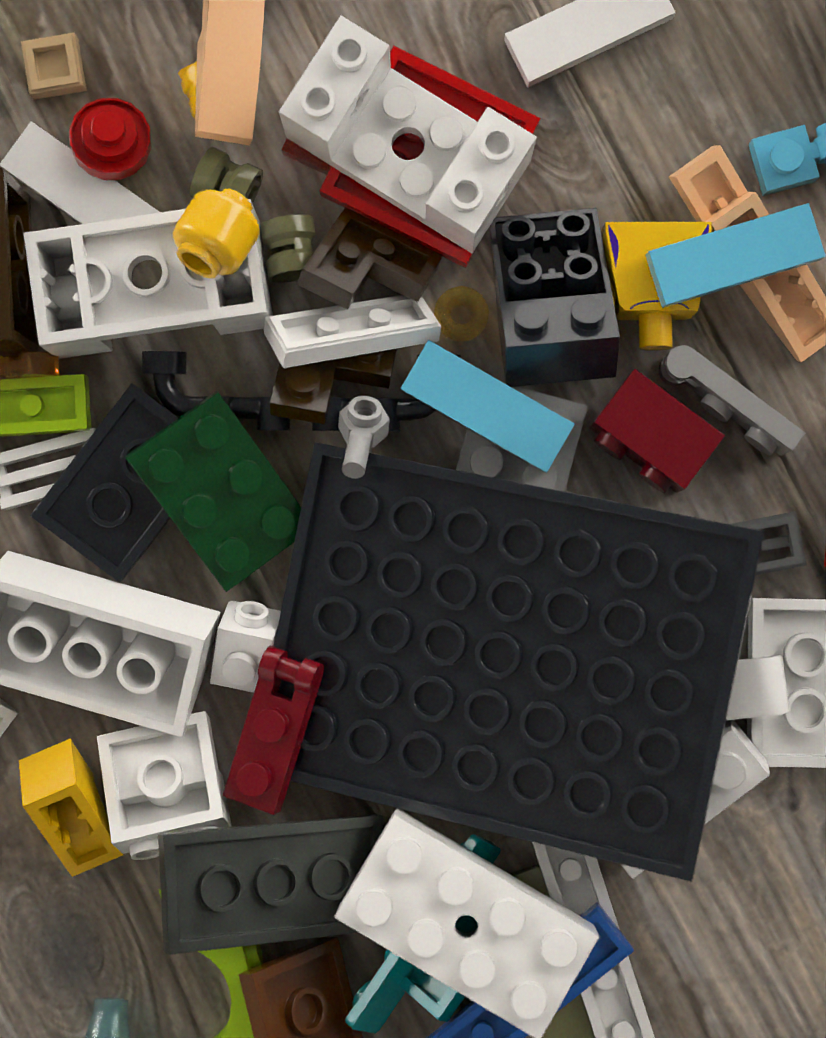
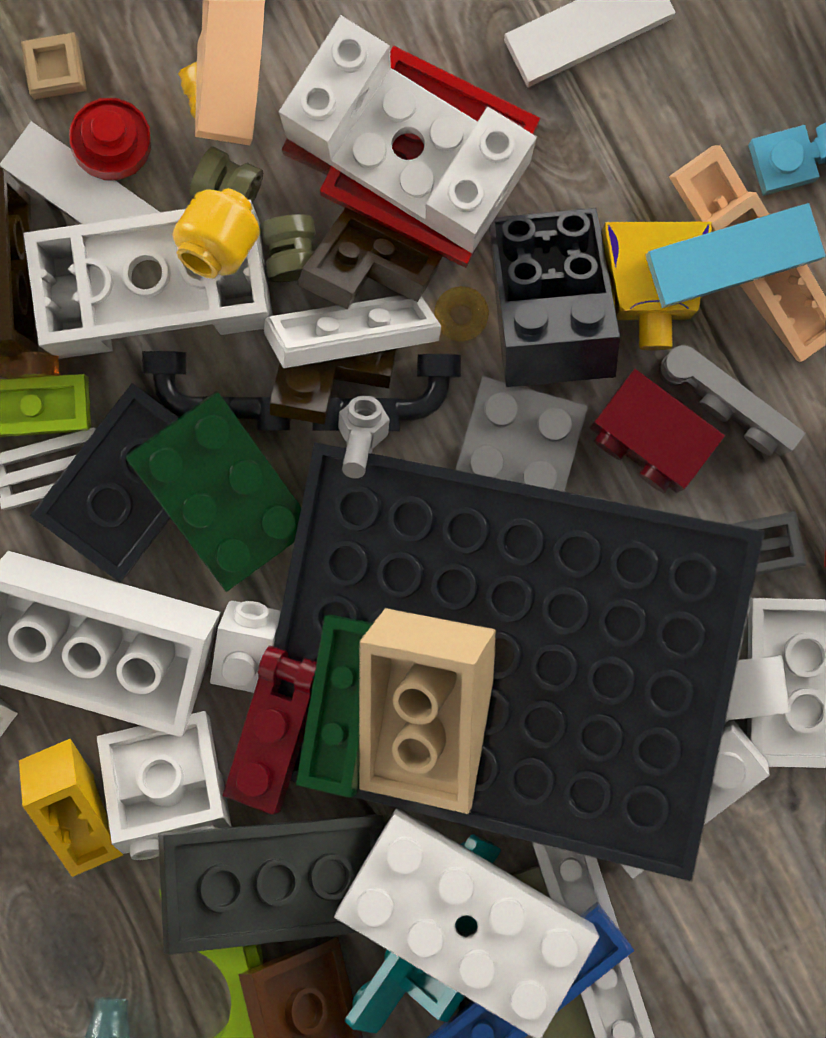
medium azure tile [400,340,575,473] -> none
none -> dark green plate [296,615,374,797]
none -> tan slope [359,608,496,814]

